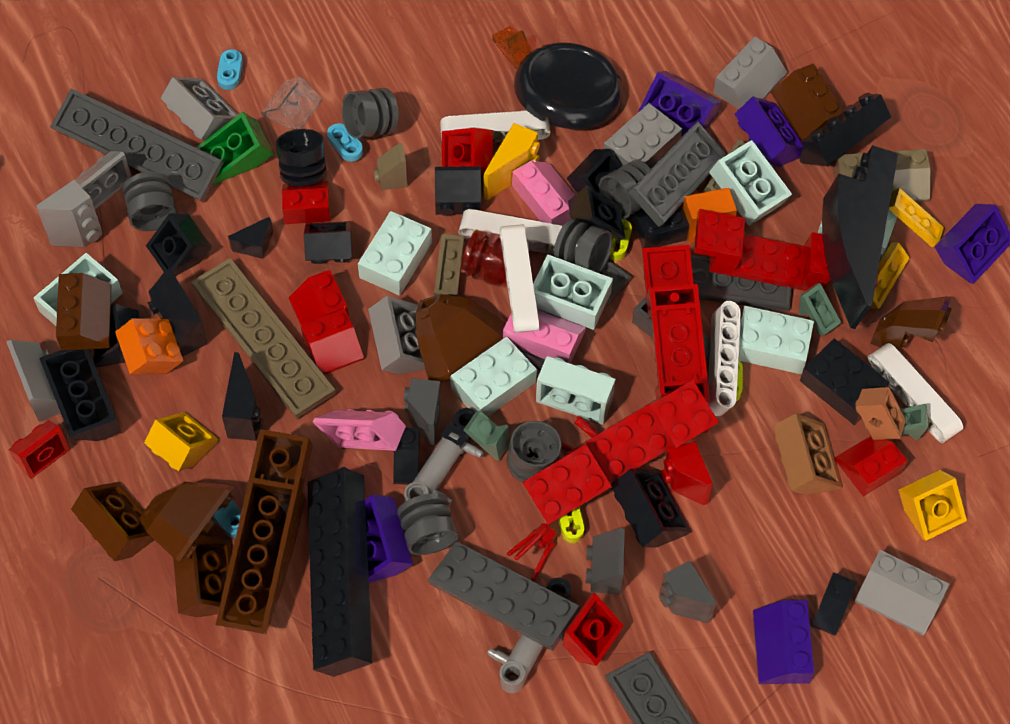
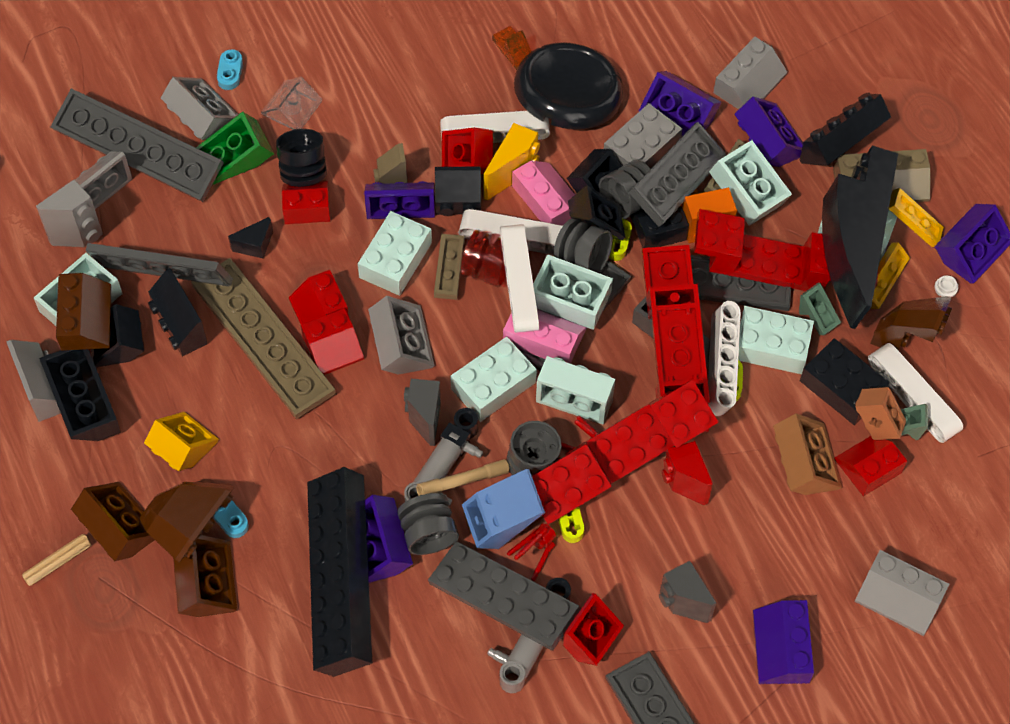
red slope [8,420,70,479] -> none
orange brick [115,318,183,375] -> none
dark grey wheel [122,172,177,231] -> none
black slope [146,213,212,277] -> none
reddish brown slope [216,429,313,635] -> none
black slope [222,352,263,441] -> none
black slope [304,221,352,264] -> none
bright pink slope [313,409,406,451] -> none
medium azure plate [327,123,363,162] -> none
dark grey wheel [342,88,399,138] -> none
black slope [393,428,420,485] -> none
reddish brown brick [415,294,506,383] -> none
sand green slope [464,411,511,461] -> none
dark grey slope [586,528,625,594] -> none
black slope [611,469,692,548] -> none
reddish brown slope [771,63,843,142] -> none
black slope [812,572,857,636] -> none
yellow slope [898,470,967,541] -> none
none -> tan axle [22,534,91,586]
none -> dark grey tile [86,243,233,286]
none -> dark purple slope [364,181,435,219]
none -> tan piece [416,459,509,496]
none -> medium blue slope [462,469,545,549]
none -> white plate [934,275,958,298]

